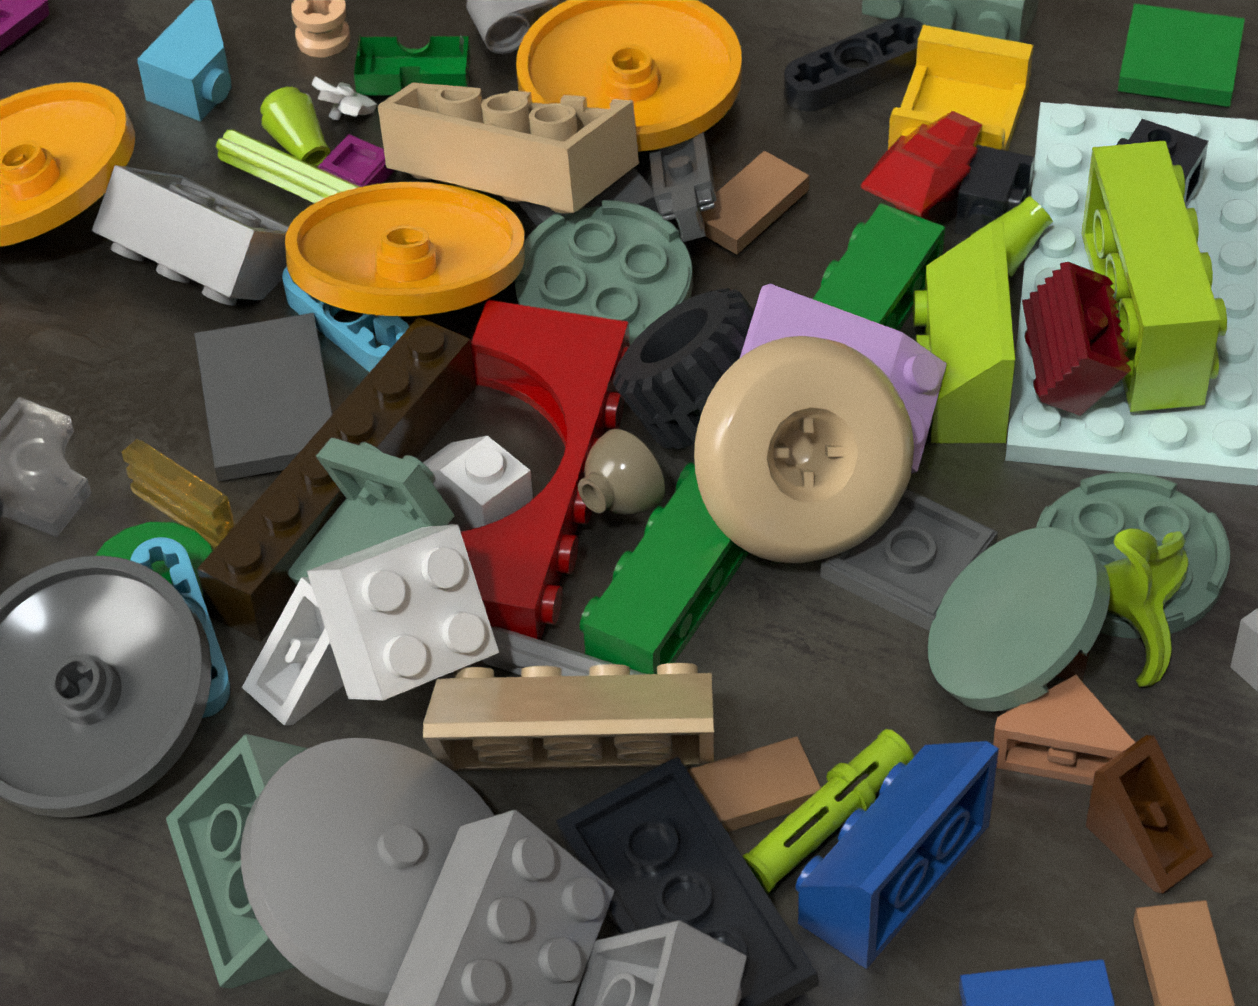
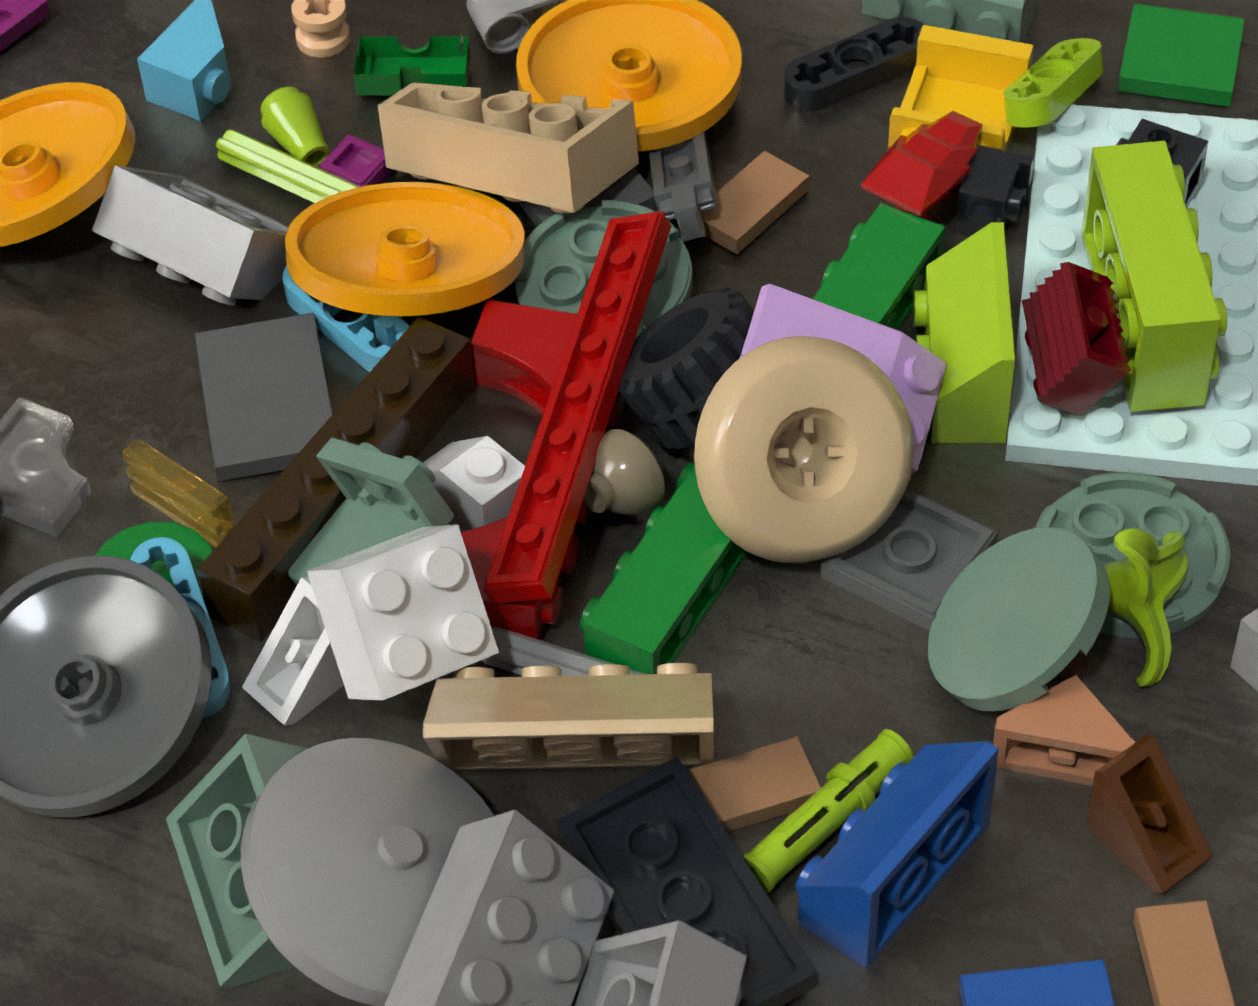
white plant [312,76,377,120] -> none
lime cone [970,196,1053,278] -> none
none -> red tile [483,211,671,604]
none -> lime beam [1003,38,1104,128]

